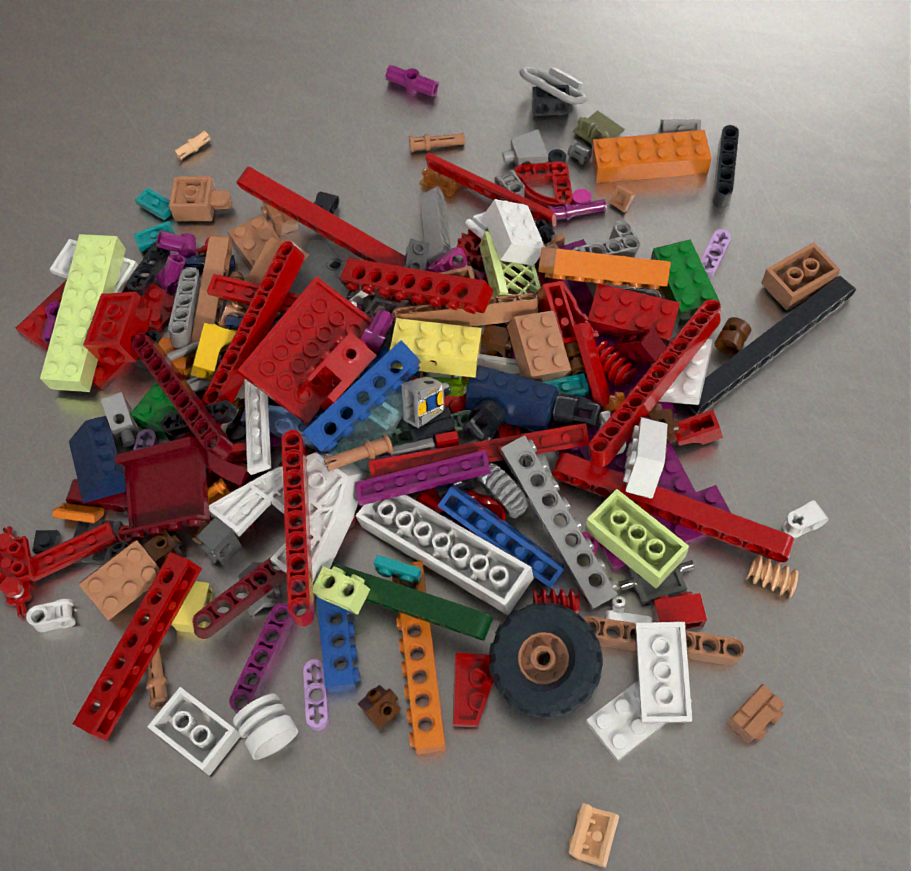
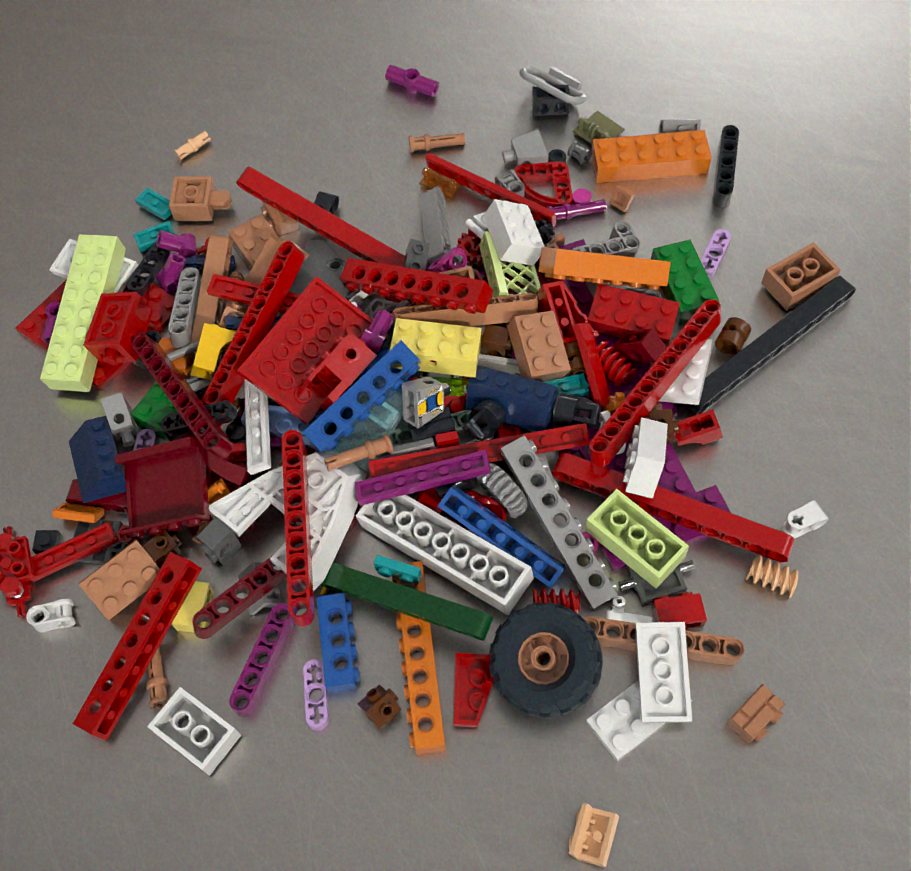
white wheel [232,694,298,760] -> none
yellowish green brick [313,566,370,615] -> none

